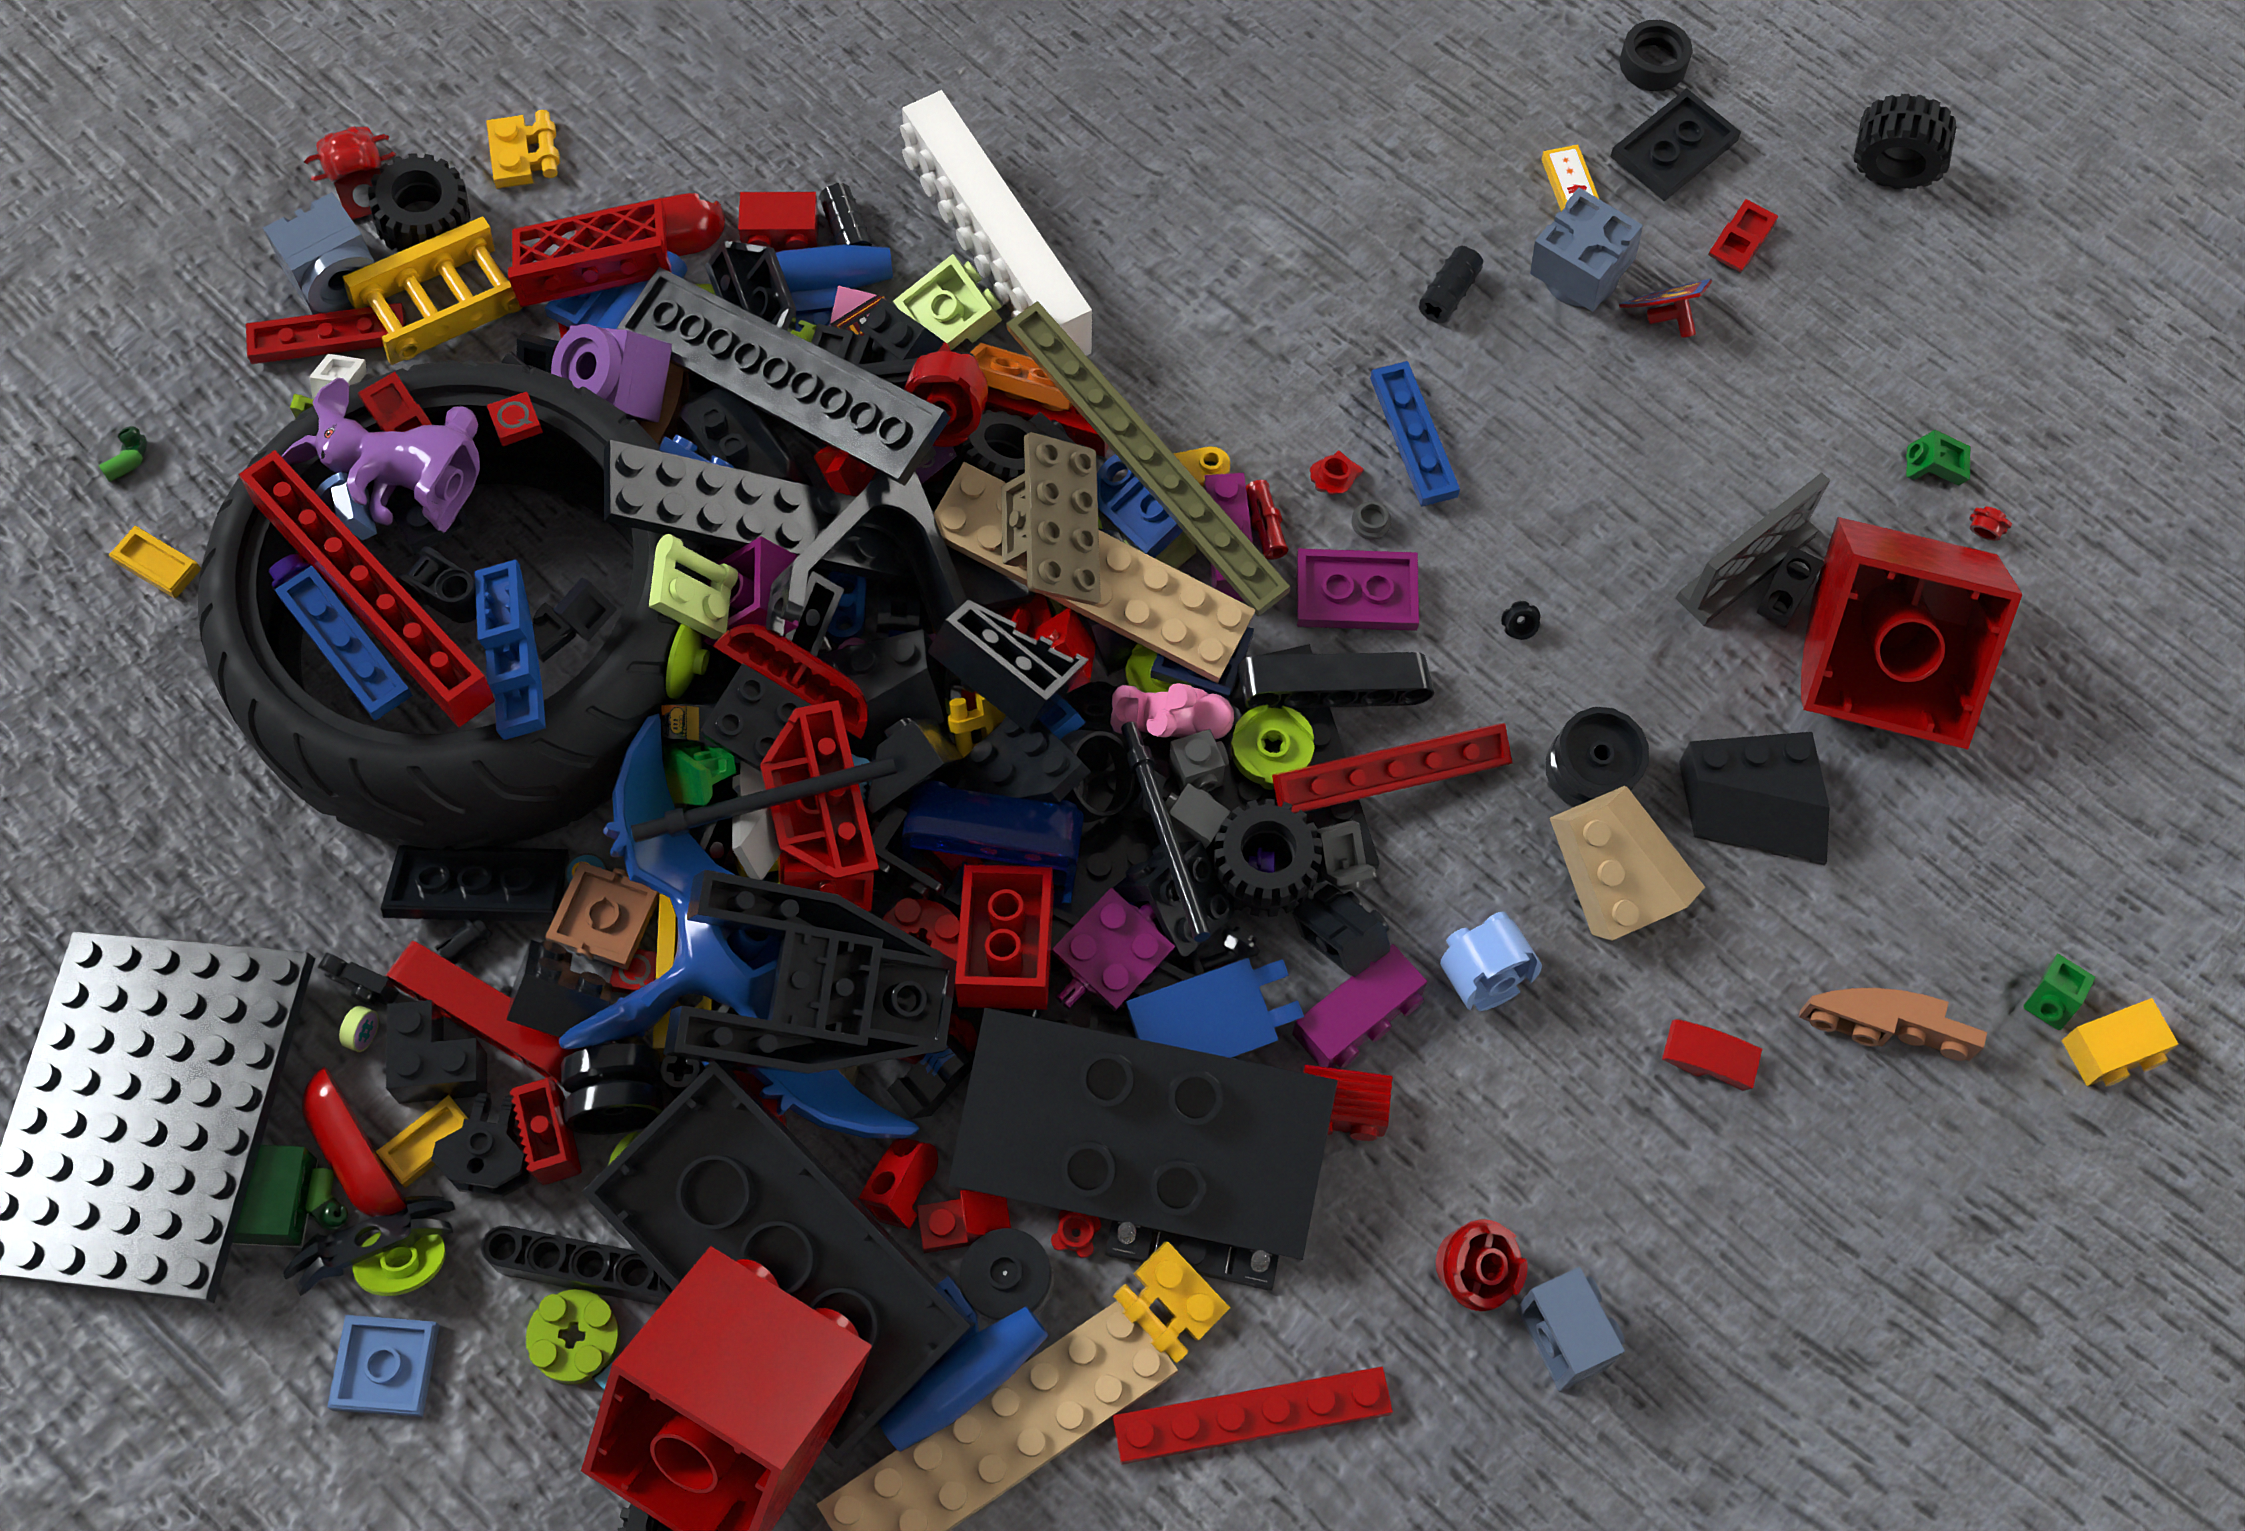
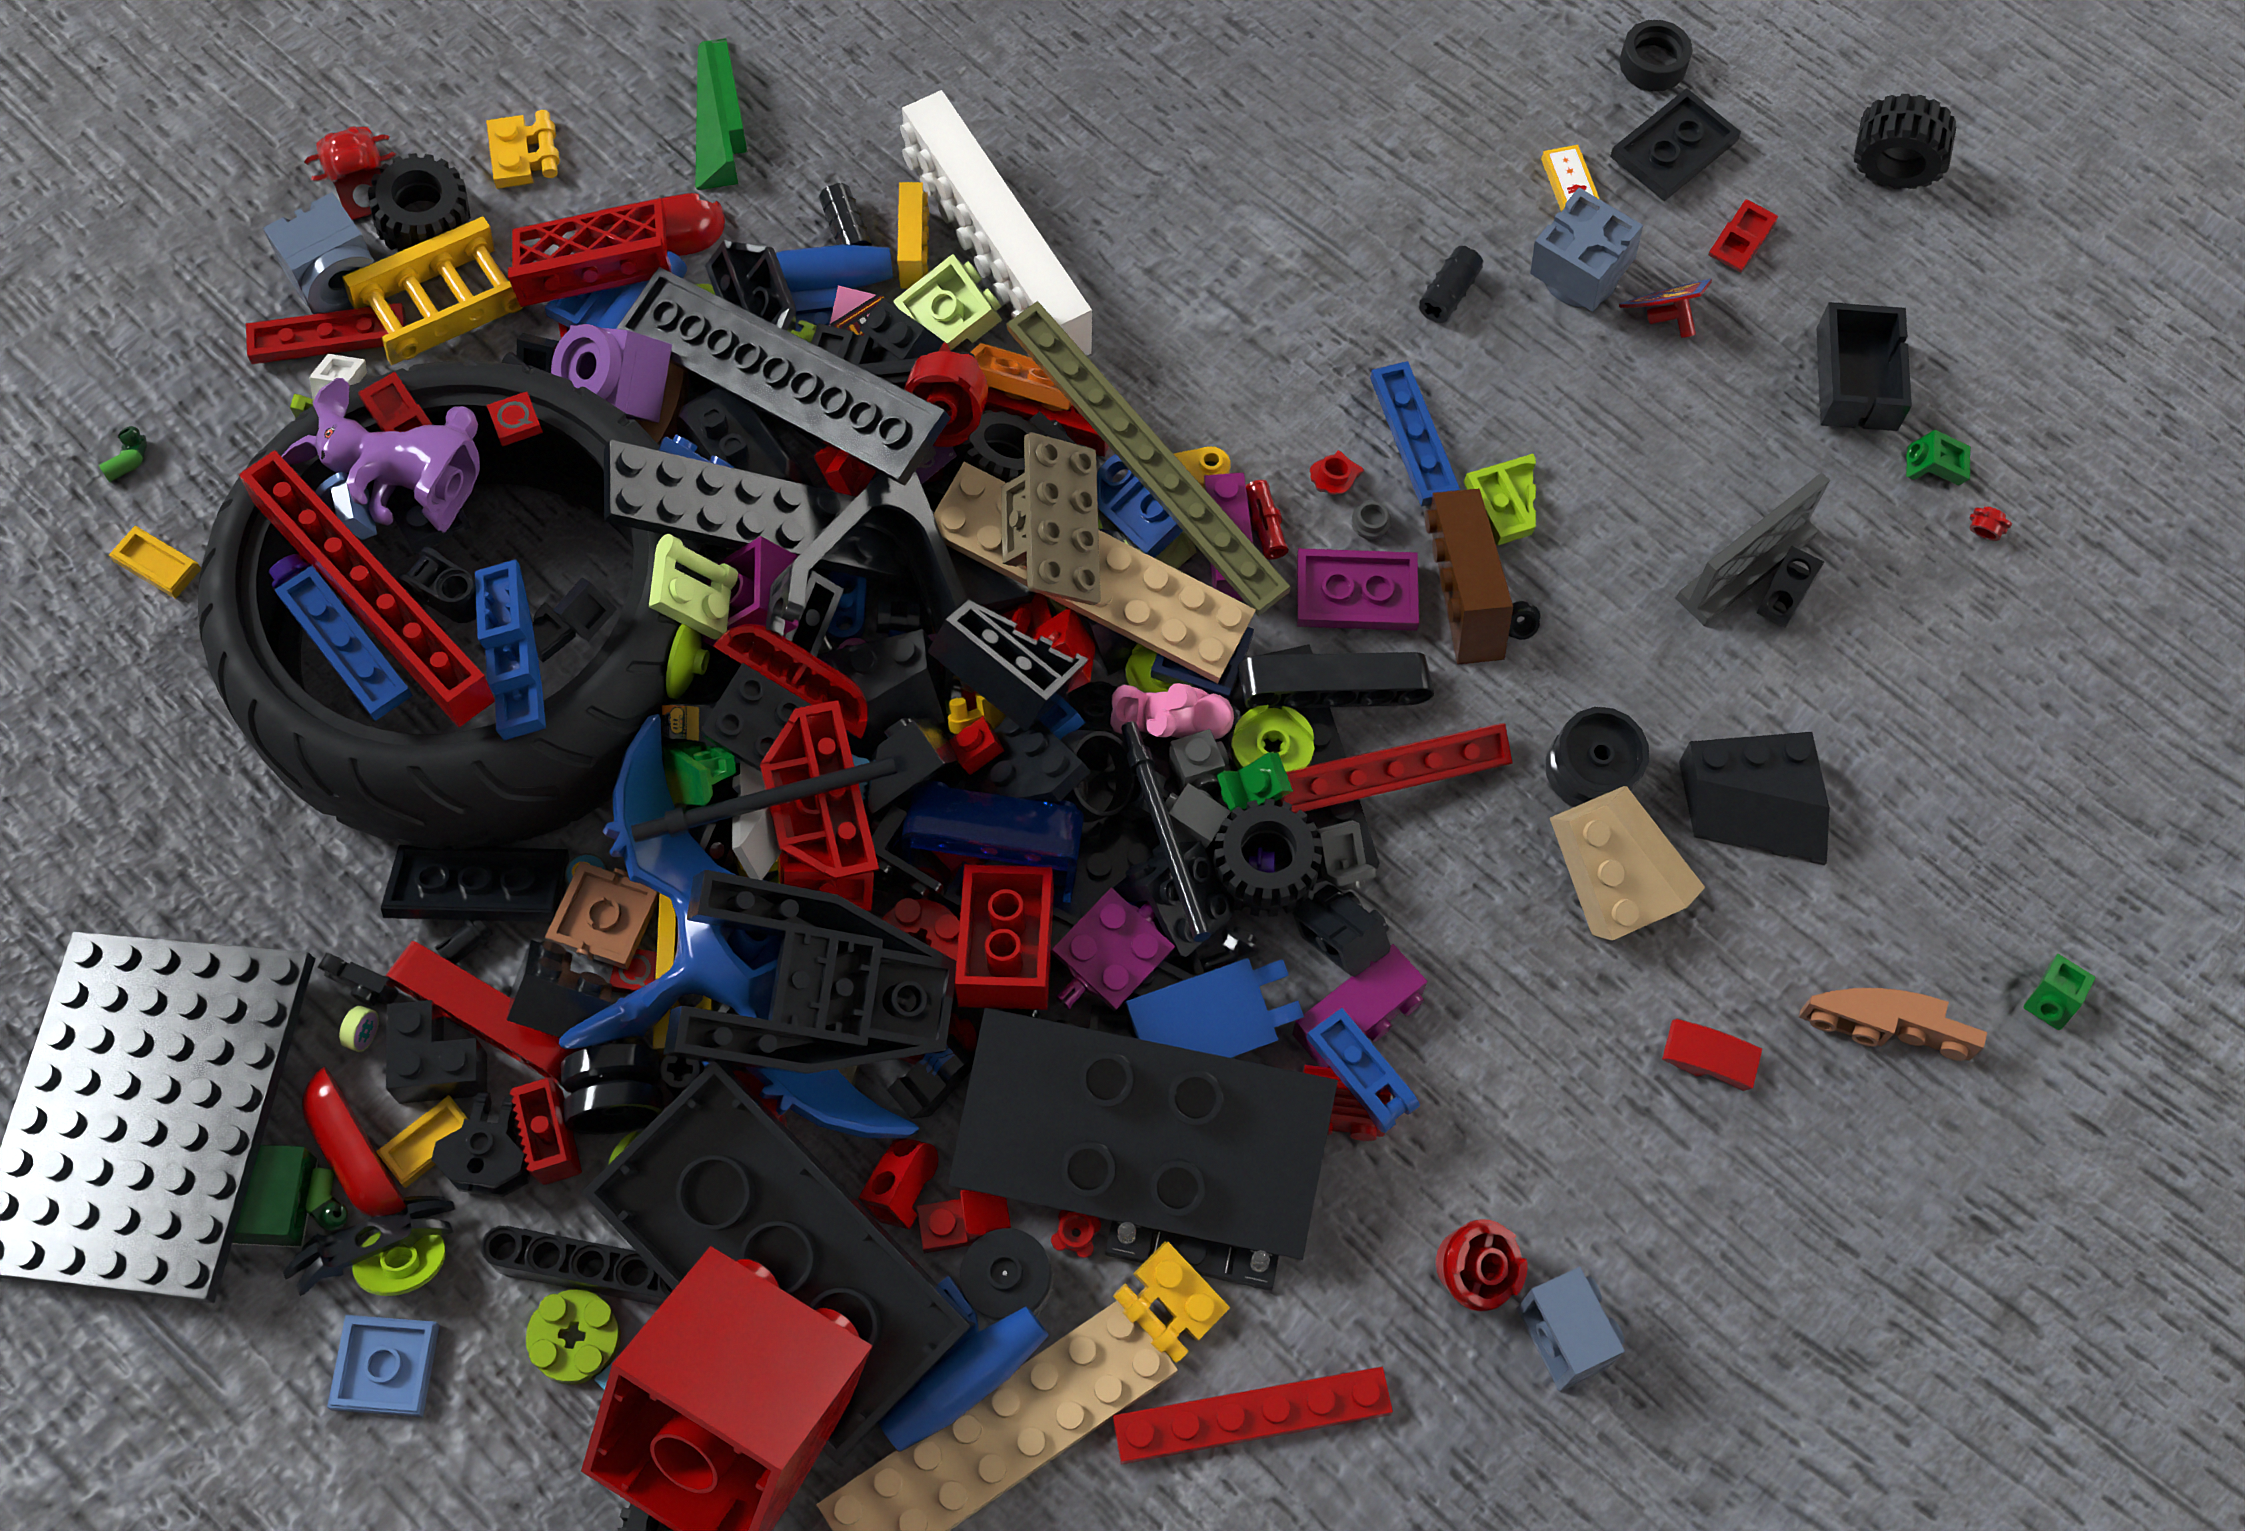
red brick [738,192,819,252] -> none
light blue brick [1440,911,1542,1011] -> none
red brick [1801,517,2022,750] -> none
yellow brick [2061,998,2179,1087] -> none
none -> green wedge [695,38,748,190]
none -> yellow piece [897,182,929,289]
none -> red plate [949,716,1004,775]
none -> green bracket [1217,752,1293,812]
none -> blue plate [1306,1008,1420,1133]
none -> reddish brown wedge [1425,488,1513,665]
none -> lime wing [1463,454,1536,546]
none -> black piece [1816,302,1912,431]

